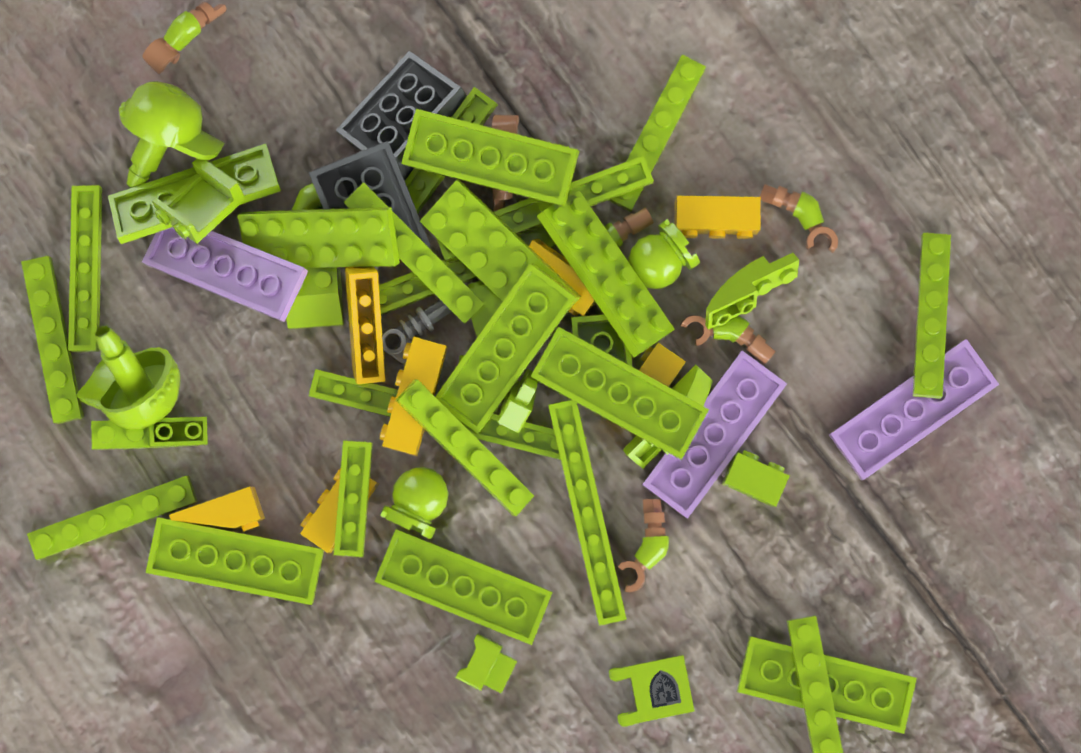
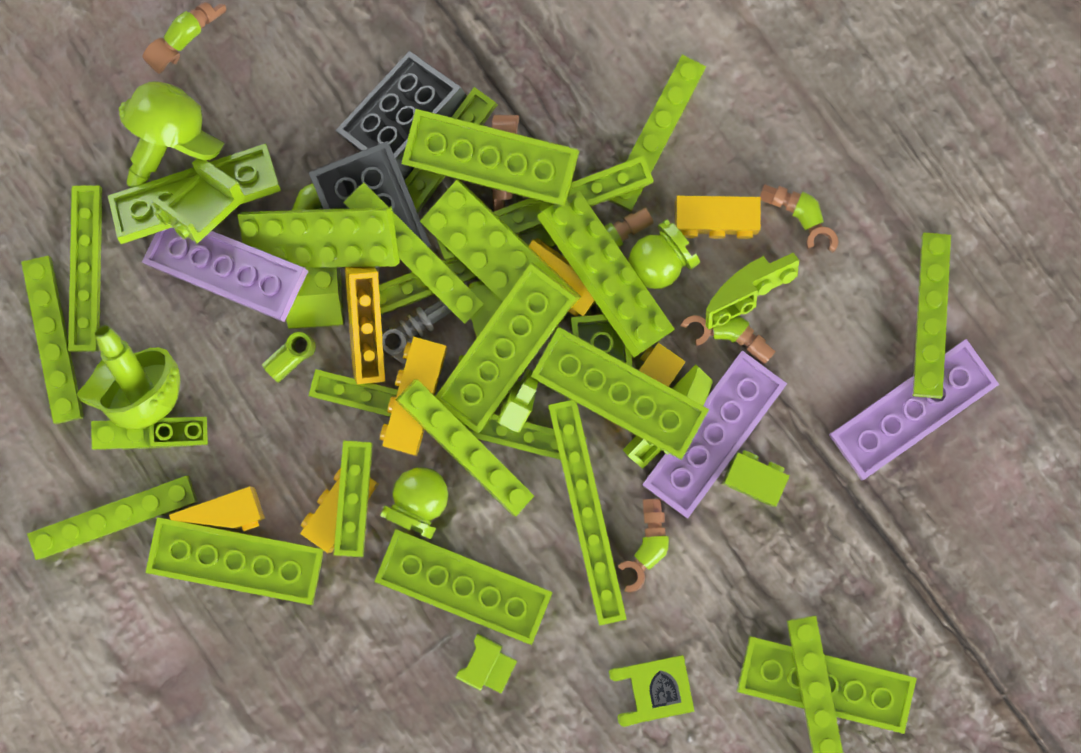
none -> lime piece [262,332,316,383]

